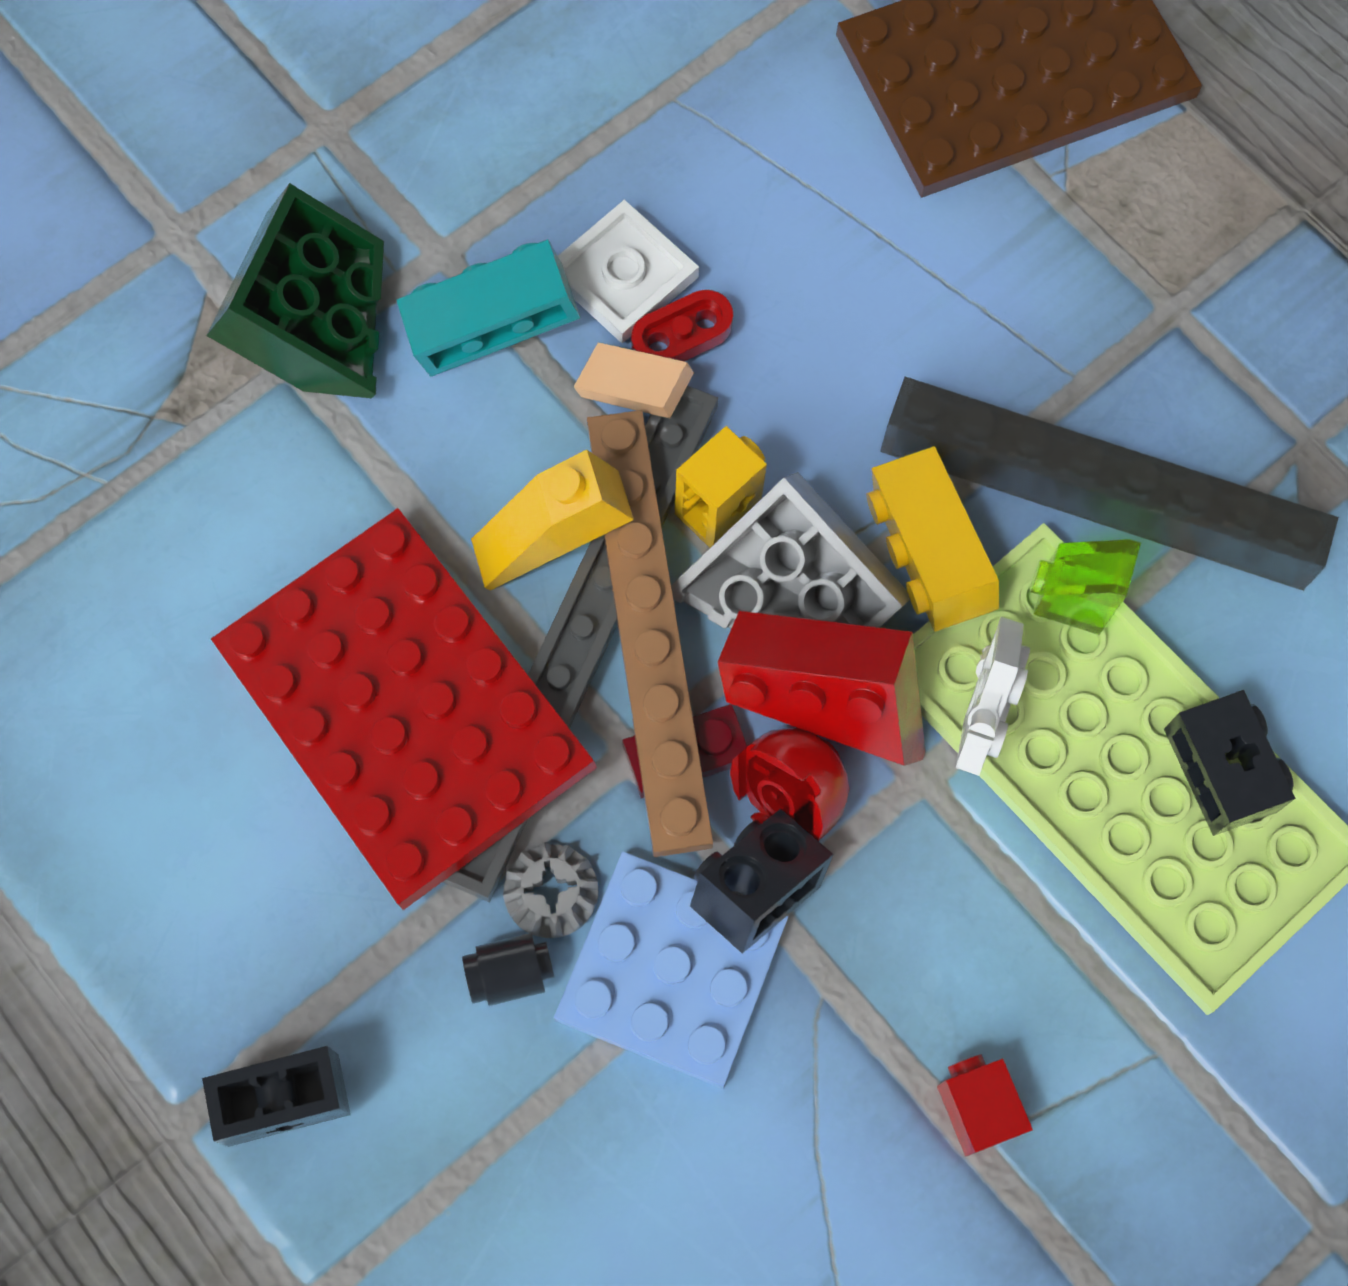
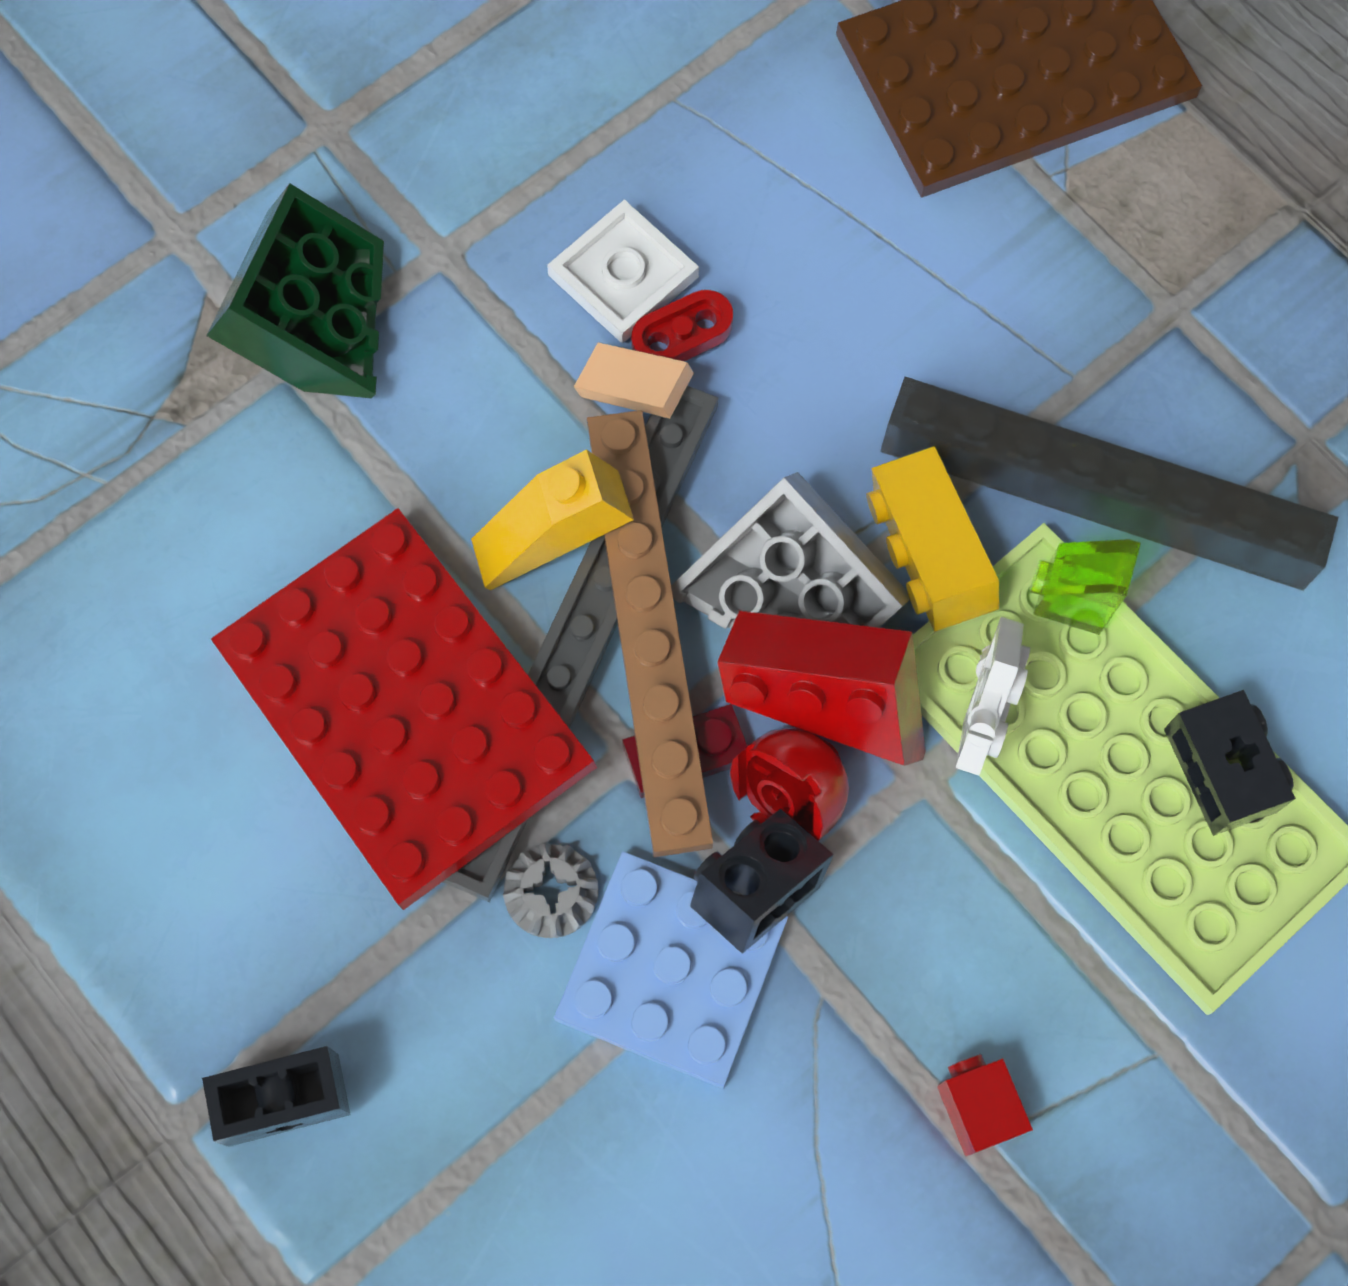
teal brick [396,239,581,377] -> none
black brick [462,933,554,1006] -> none
yellow brick [675,426,767,548] -> none

